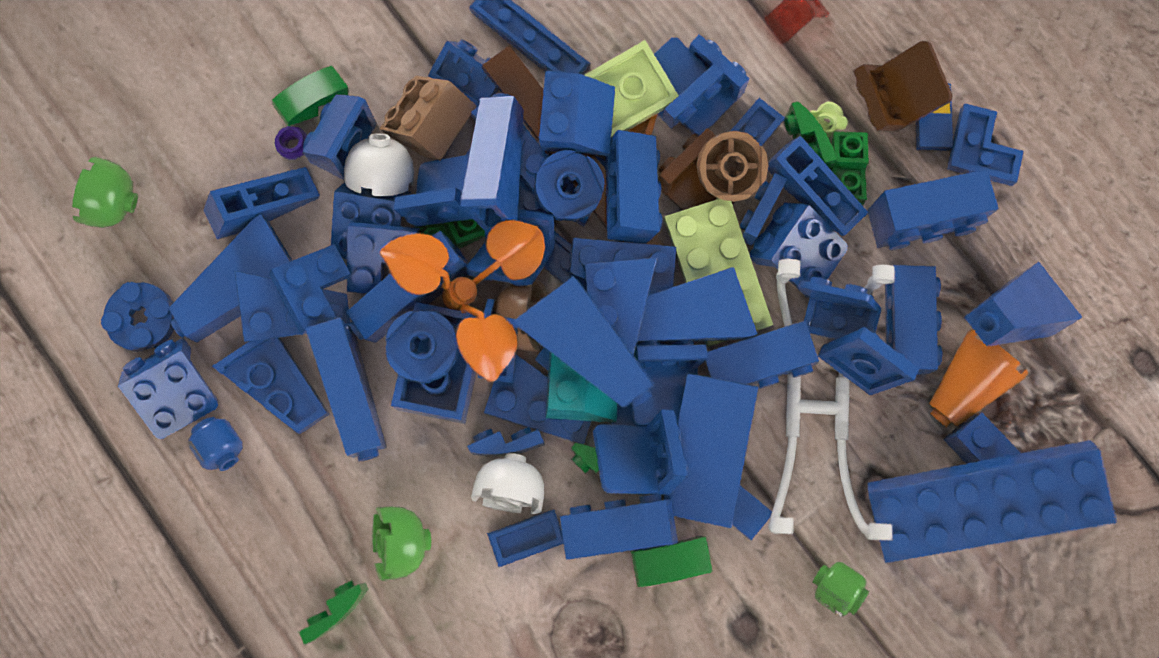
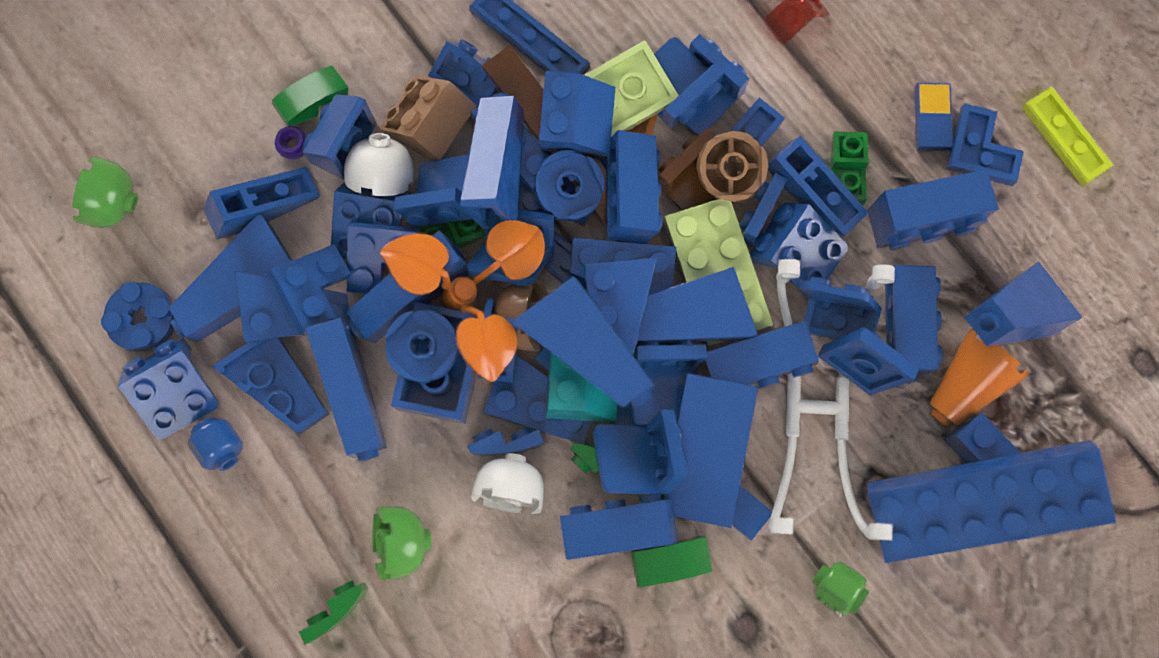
blue tile [487,509,564,567] -> none
green slope [784,101,837,169] -> none
yellowish green plate [810,102,848,138] -> none
reddish brown bracket [853,41,953,131] -> none
none -> neon yellow tile [1021,86,1113,187]

